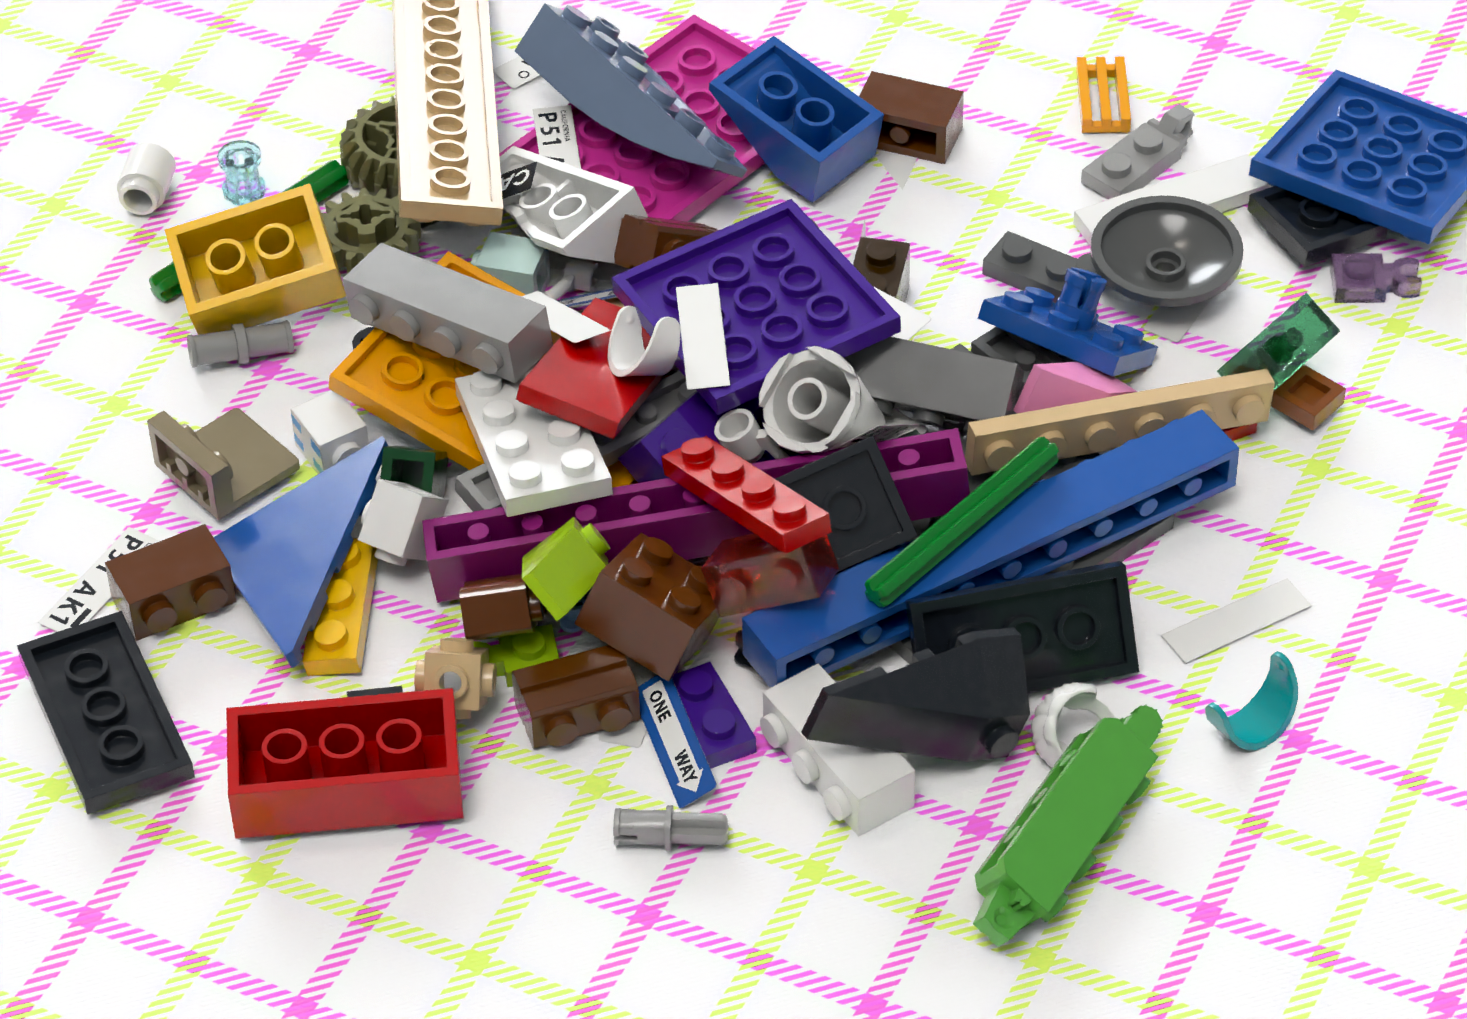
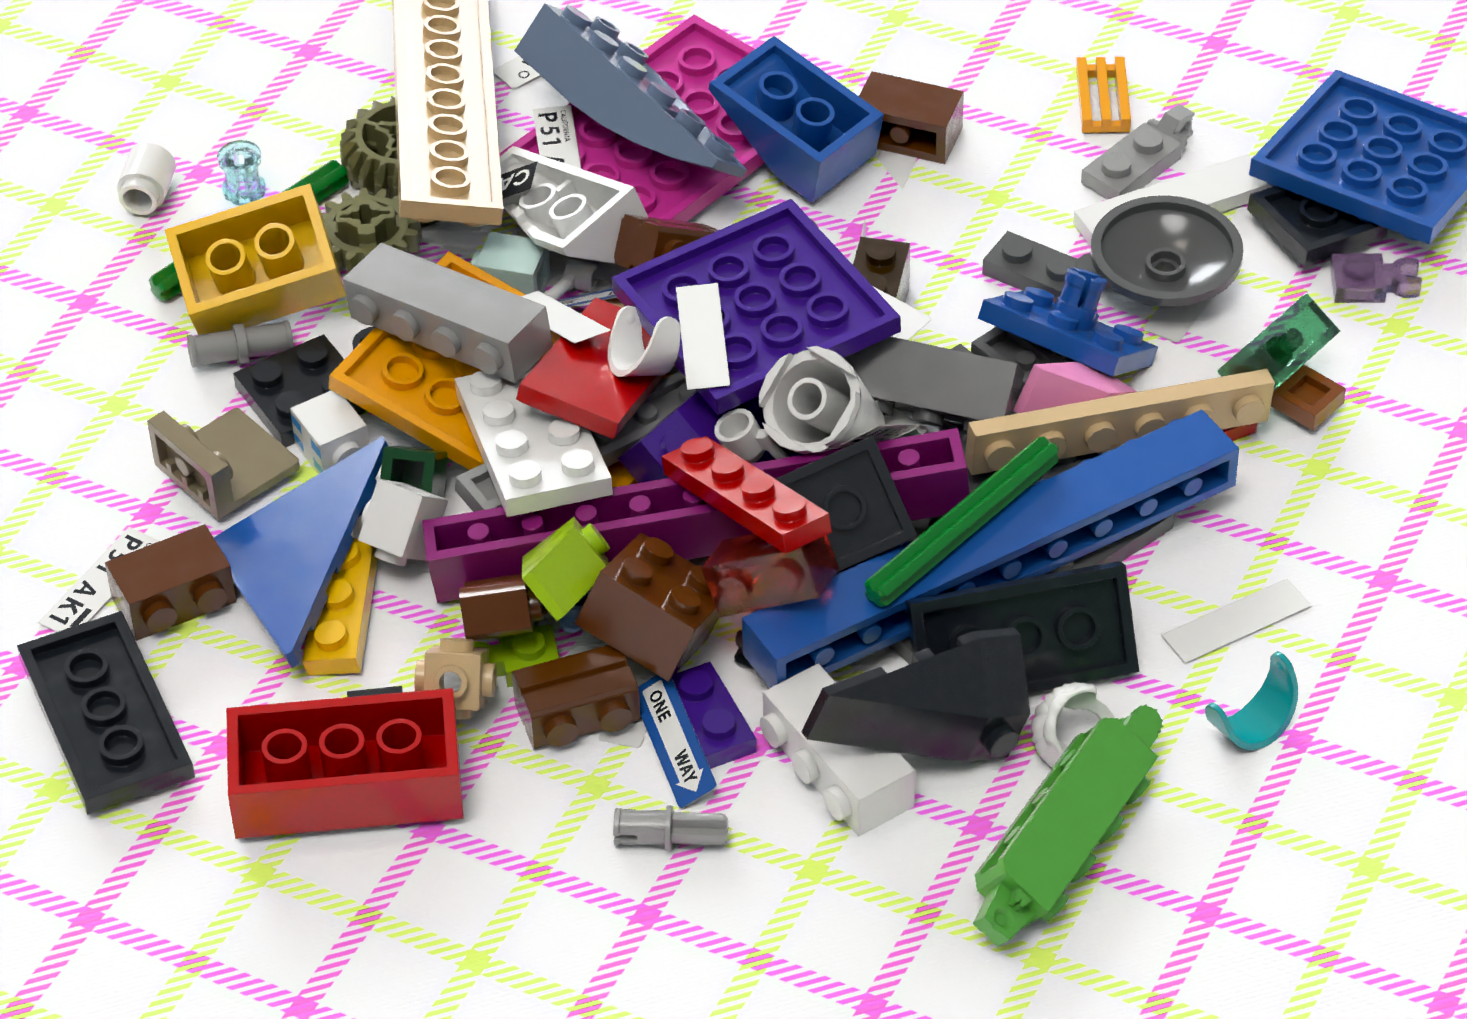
none -> black plate [233,334,368,447]

